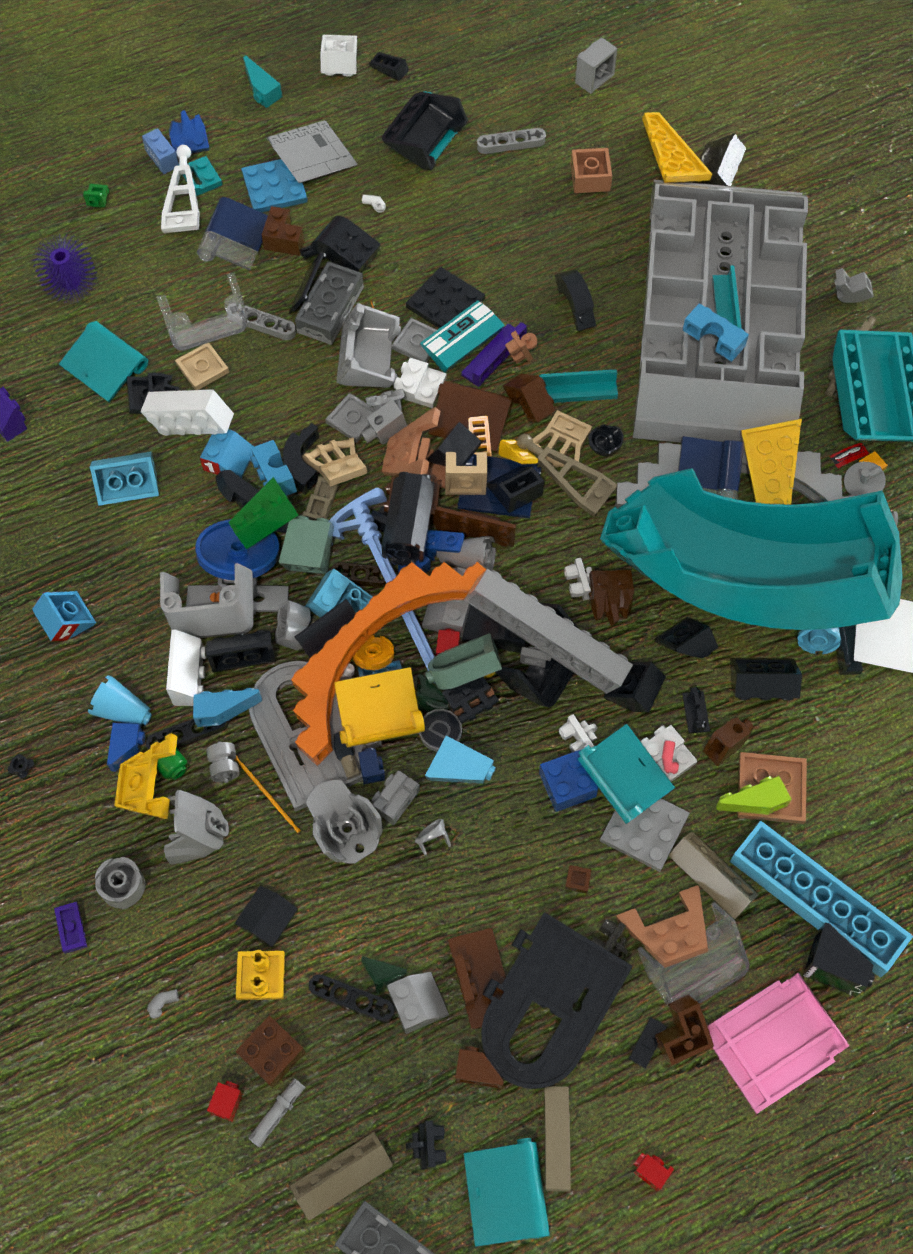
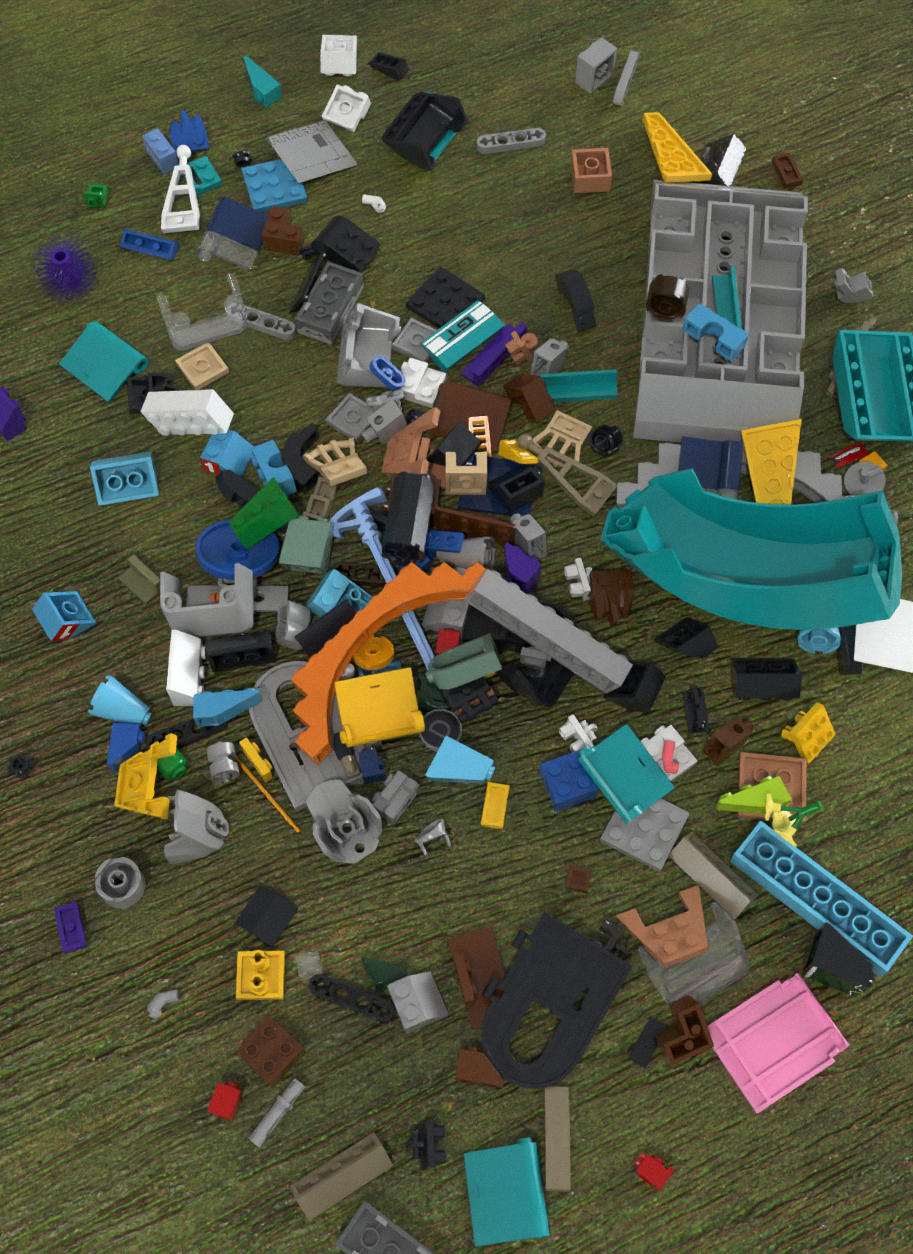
none -> olive panel [119,554,160,604]
none -> blue slope [120,229,180,260]
none -> black plate [232,151,251,167]
none -> yellow plate [239,737,273,783]
none -> clear plate [295,951,323,980]
none -> white plate [321,85,371,132]
none -> blue plate [369,356,405,391]
none -> black plate [406,408,426,424]
none -> yellow tile [481,782,510,829]
none -> dark purple slope [504,542,541,594]
none -> light grey torso [510,513,547,560]
none -> light grey torso [530,338,569,376]
none -> light grey beam [613,50,640,106]
none -> dark brown brick [646,274,689,322]
none -> light yellow plant [765,793,823,847]
none -> reddish brown plate [772,153,803,189]
none -> yellow plate [781,702,836,764]

